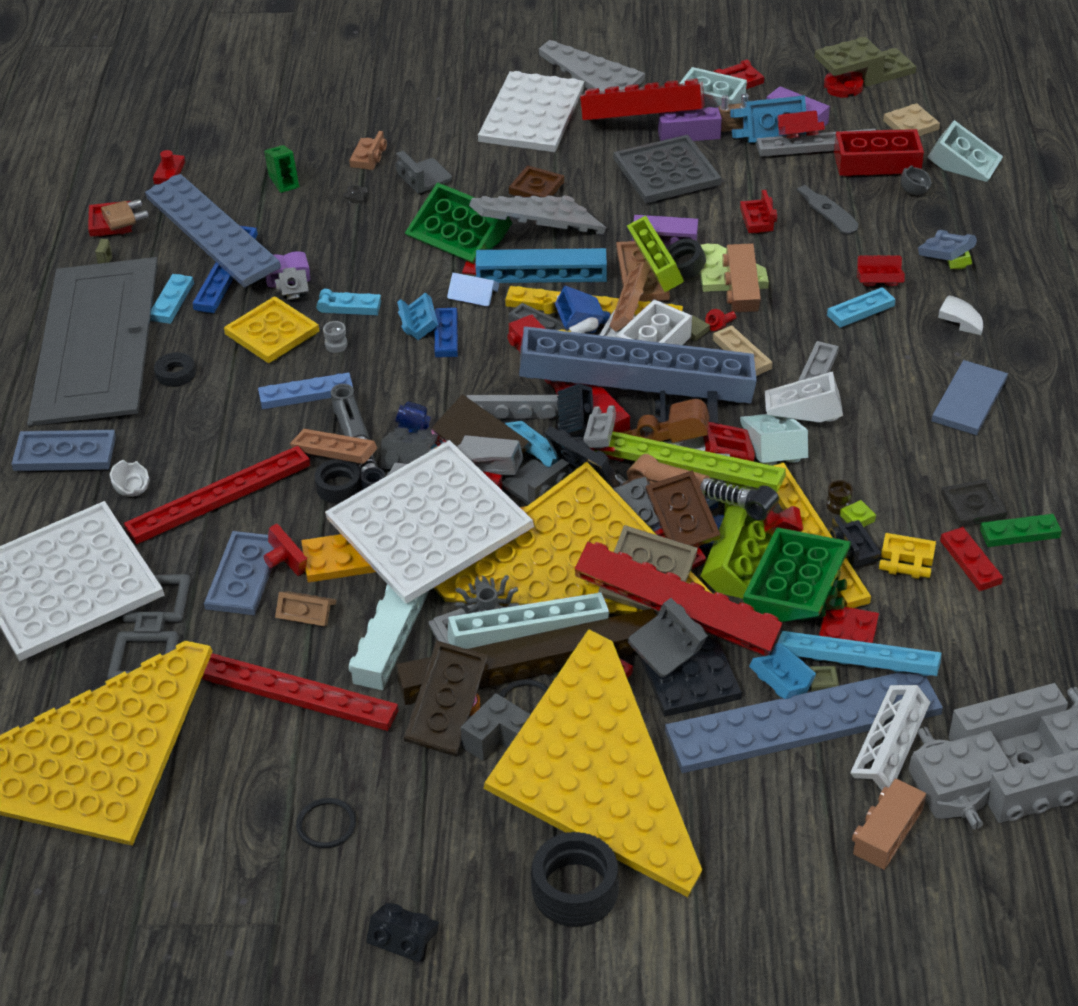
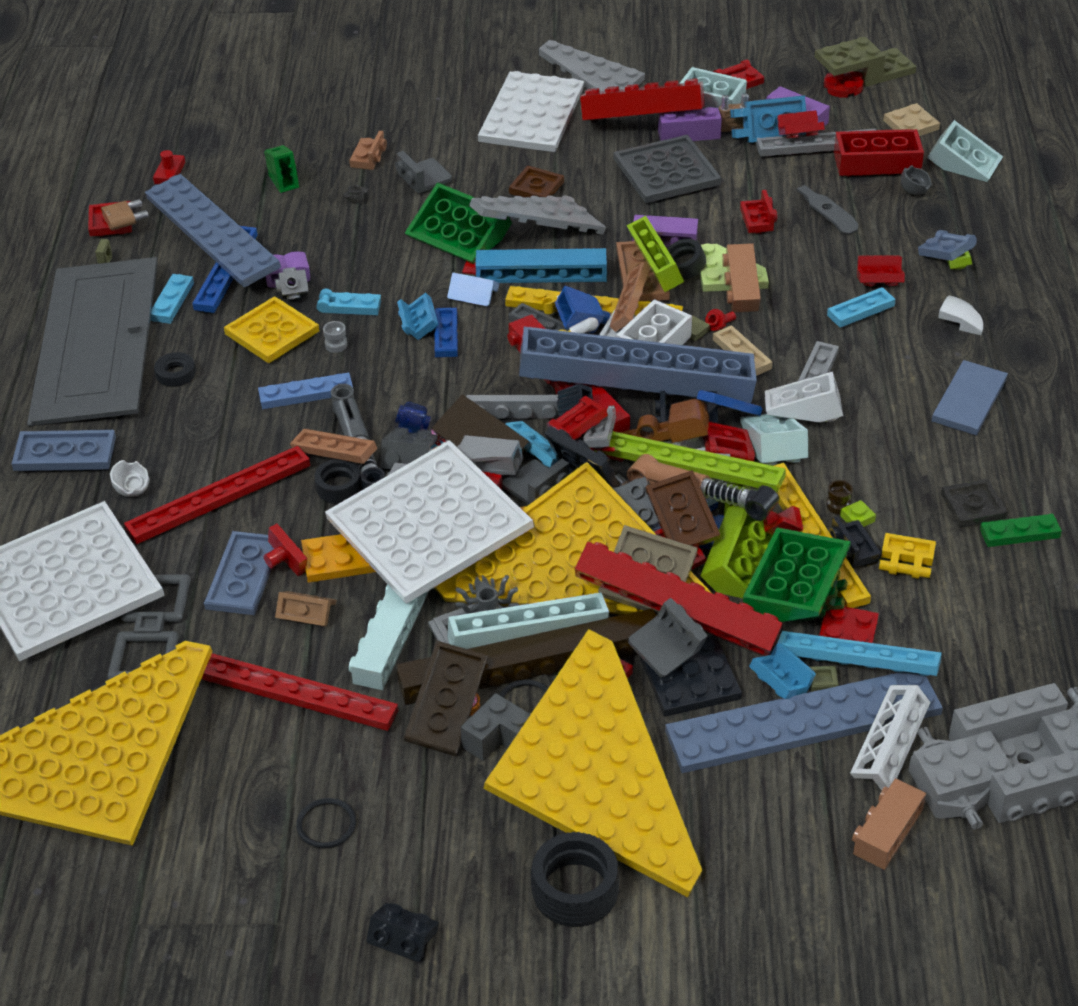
red plate [940,527,1003,592] -> none
none -> red plate [547,396,608,440]
none -> blue tile [697,390,762,416]

